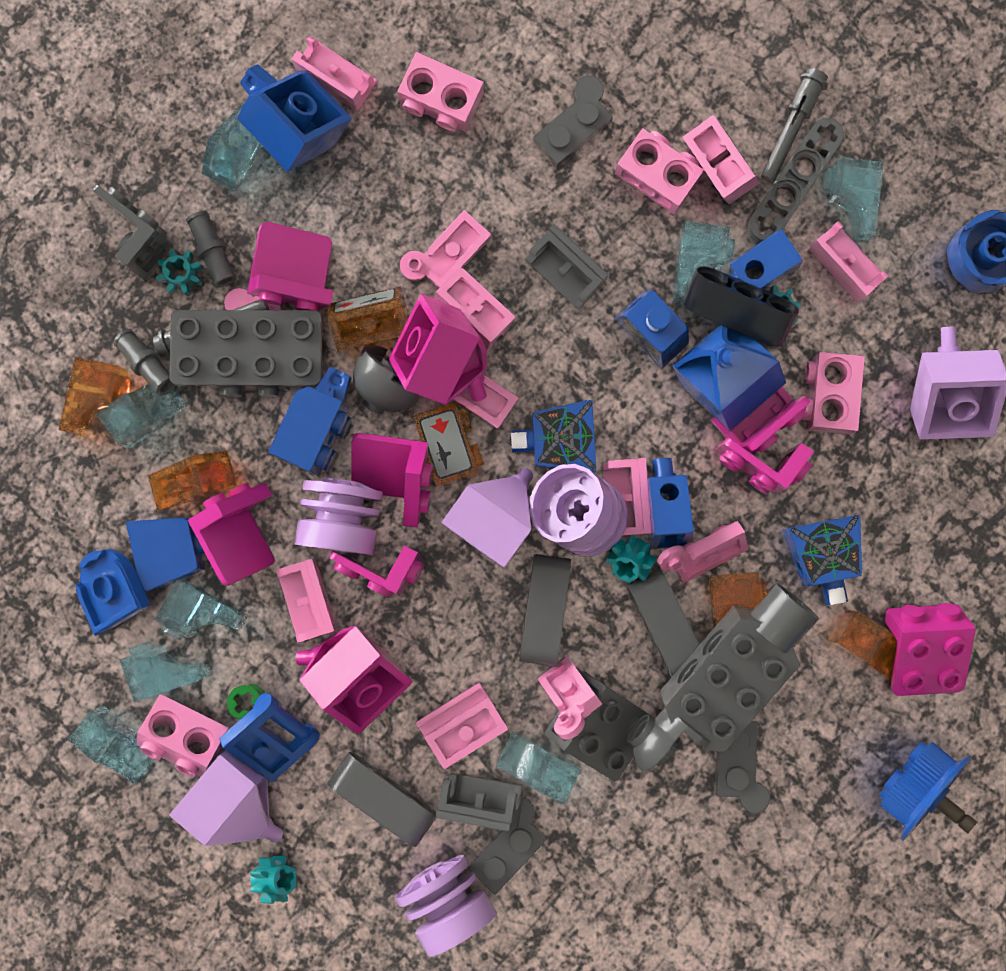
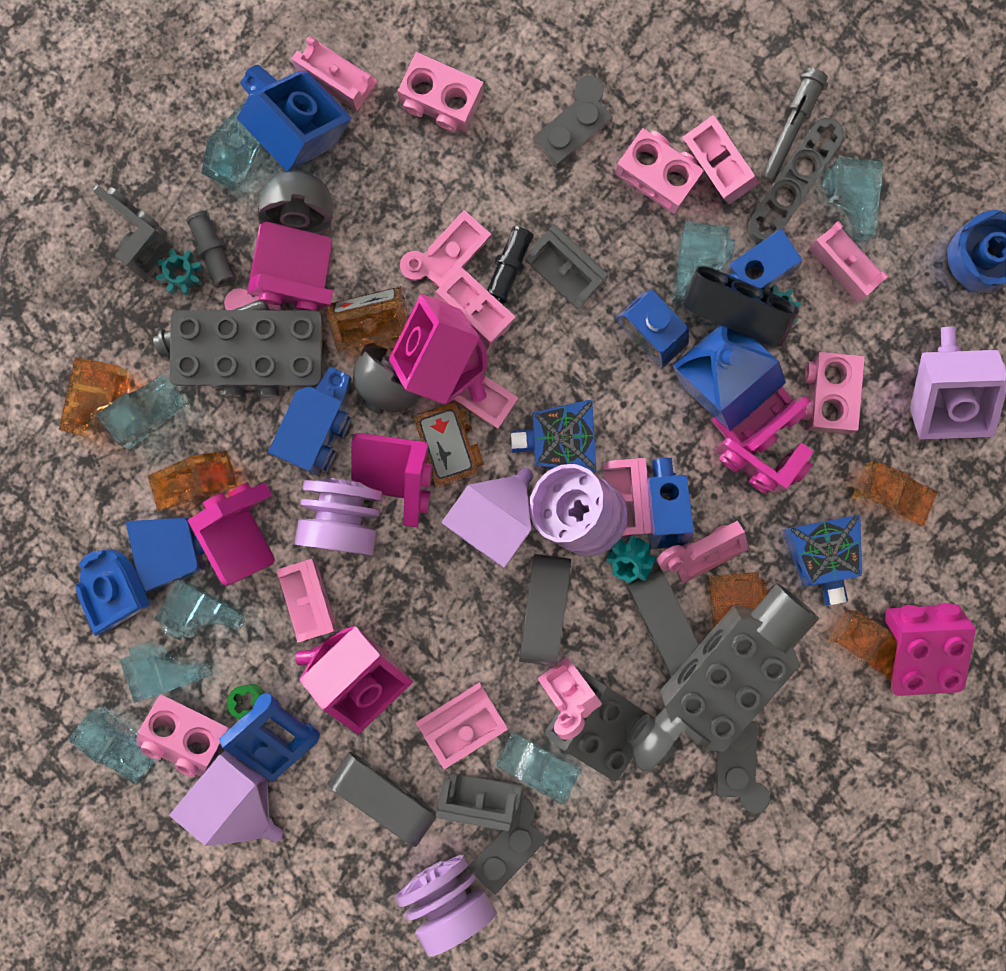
dark grey pin [113,329,175,396] -> none
teal gear [250,856,297,904] -> none
dark pink bracket [329,545,425,597] -> none
blue piece [878,741,978,841] -> none
none -> dark grey cylinder [258,169,333,235]
none -> black pin [487,226,534,303]
none -> clear orange arch [852,461,938,527]

